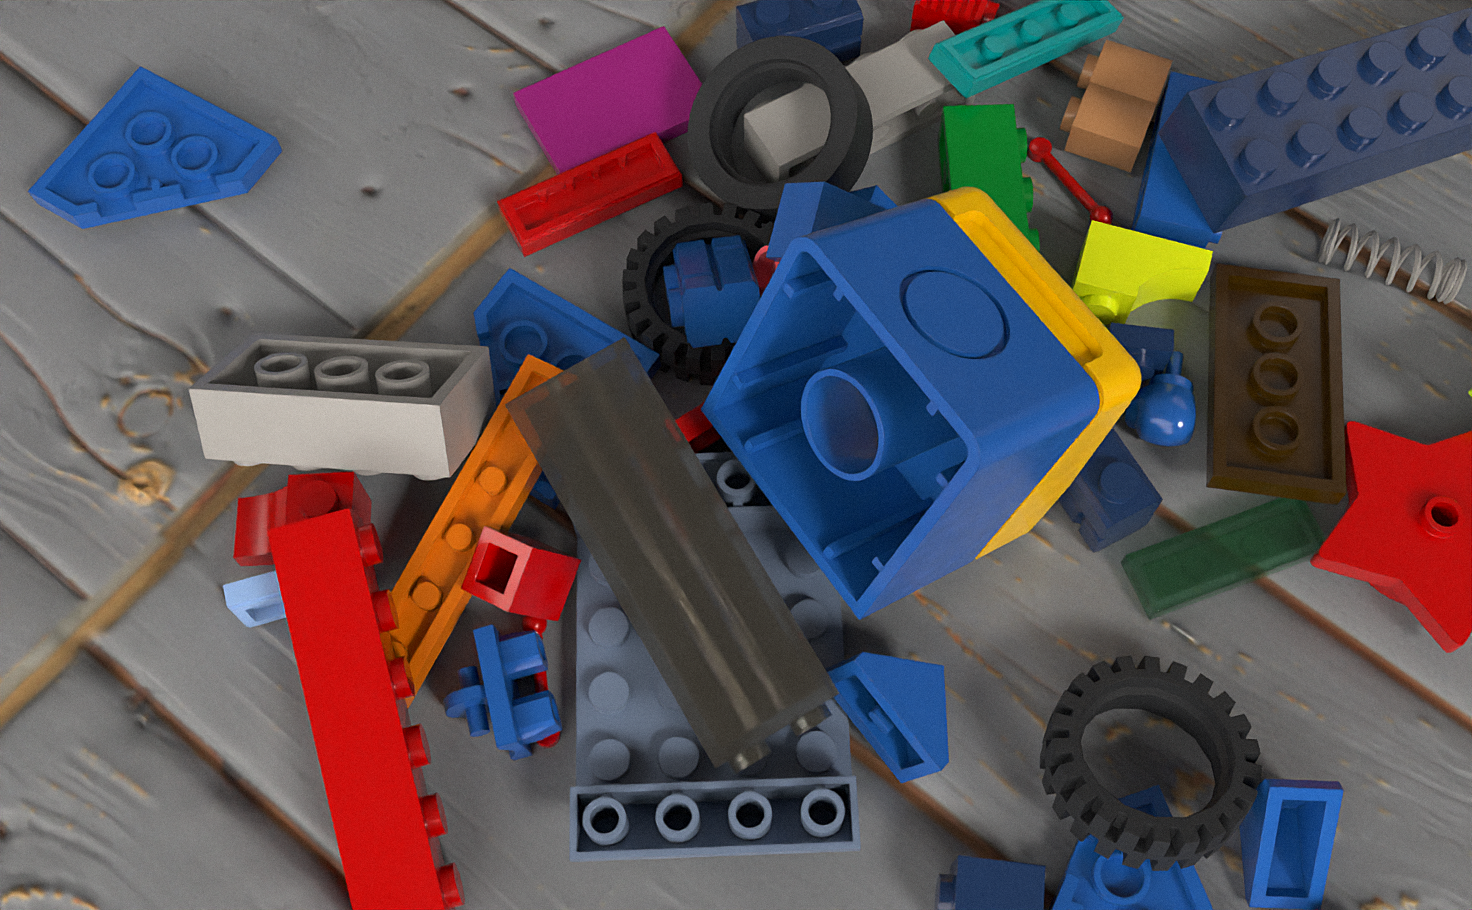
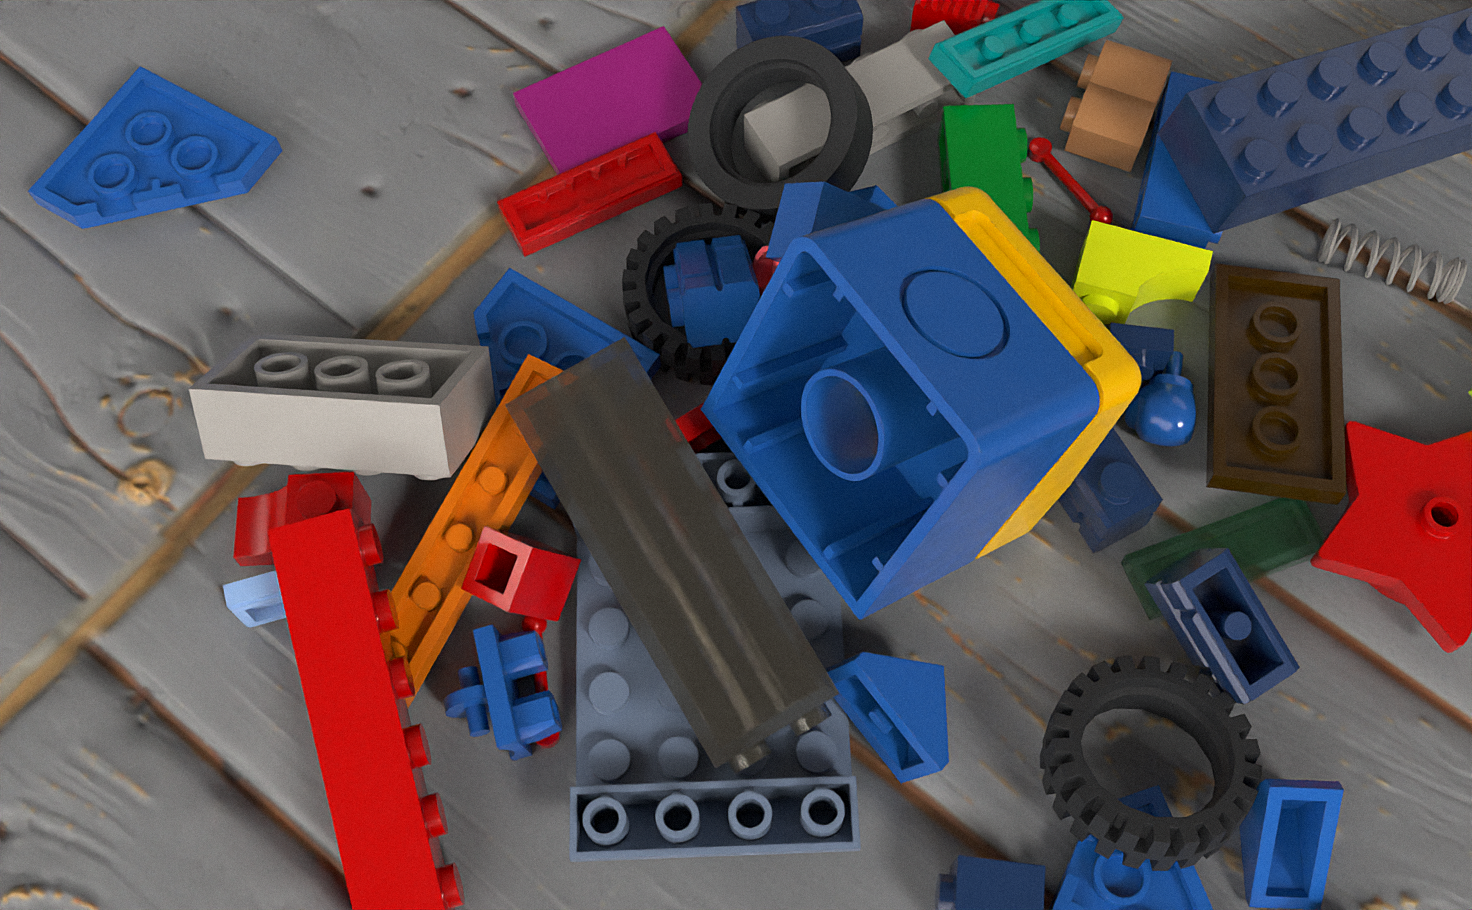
none -> dark blue brick [1144,548,1300,705]

